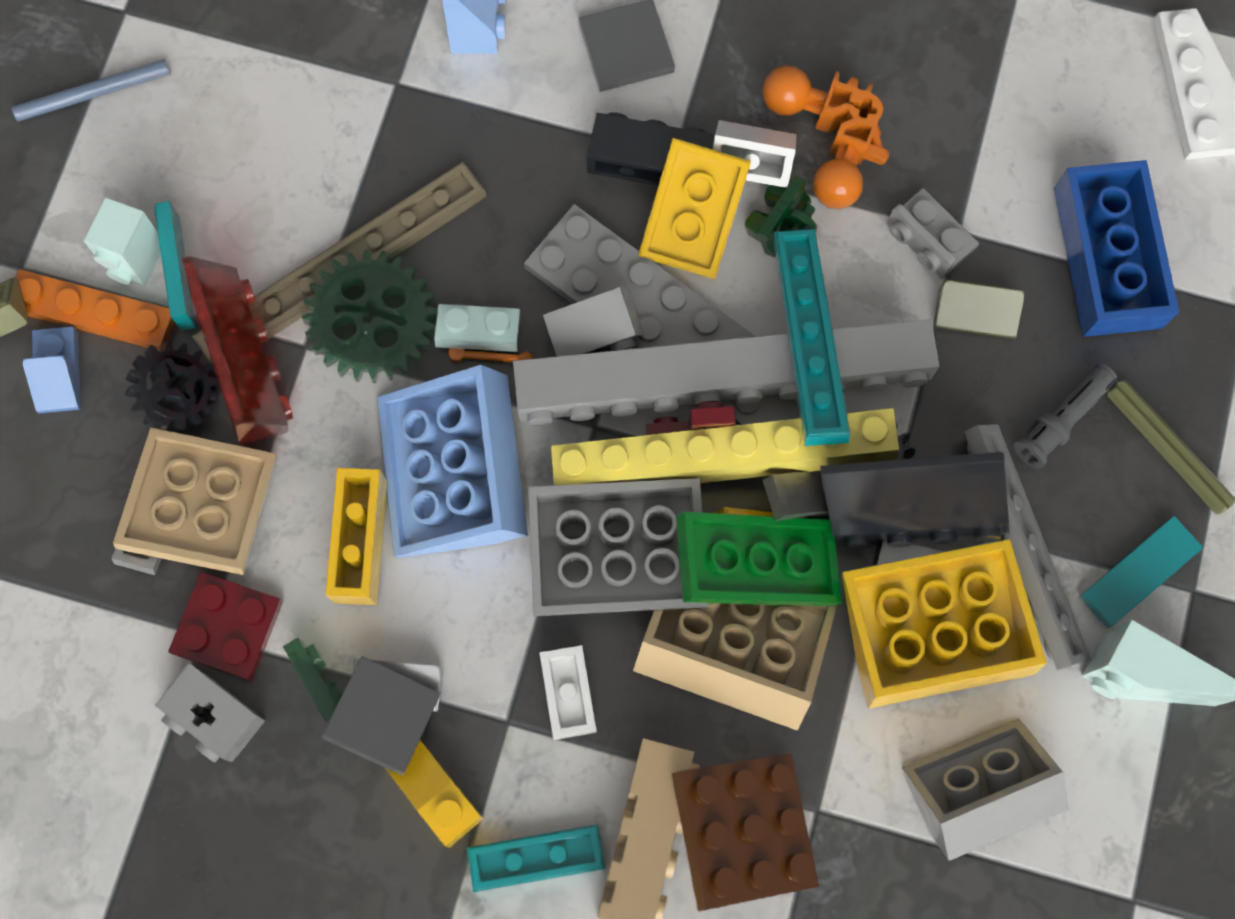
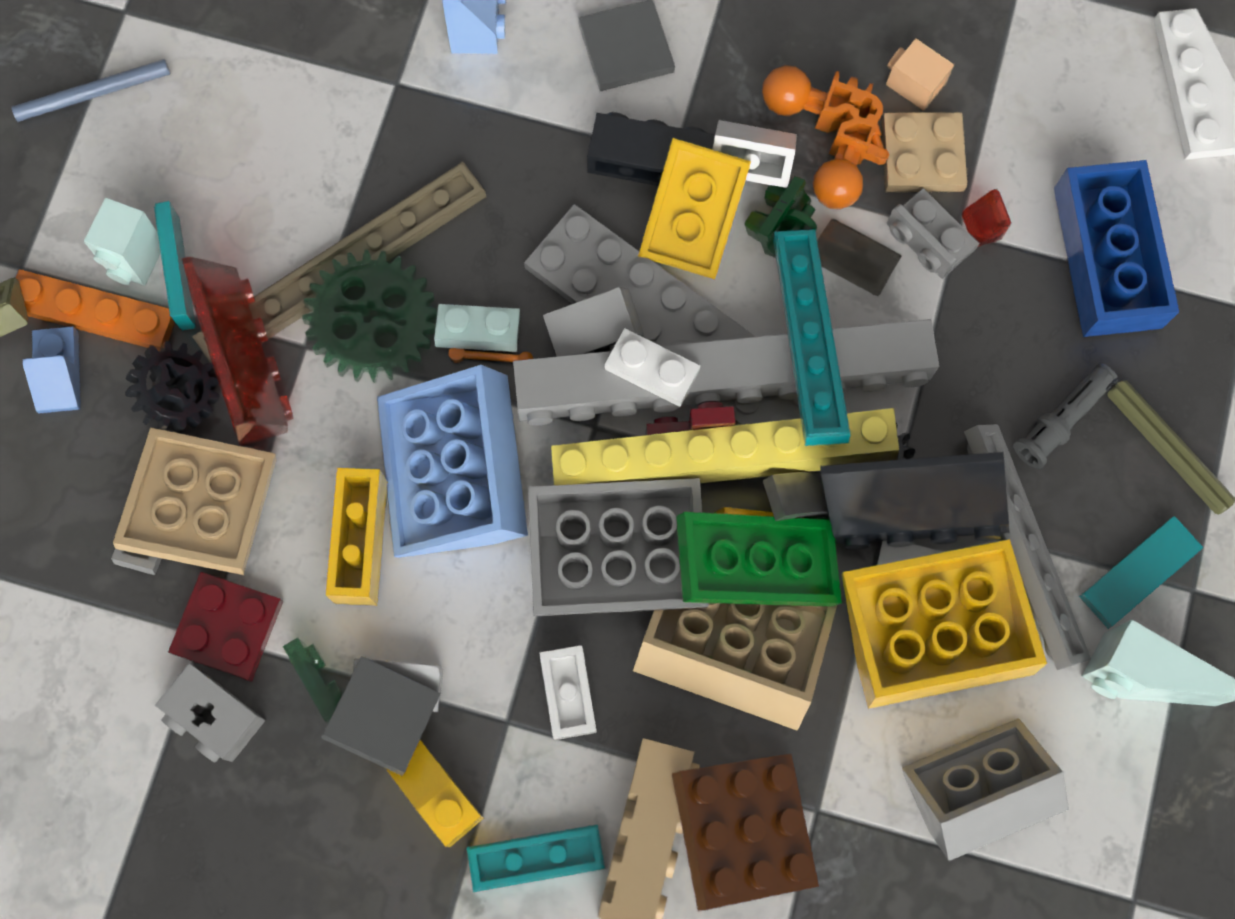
slope [935,280,1025,339] -> none
none -> white plate [605,328,701,407]
none -> clear smoke slope [817,218,902,296]
none -> tan plate [881,113,967,192]
none -> light nougat brick [886,38,954,111]
none -> clear red slope [962,189,1012,247]

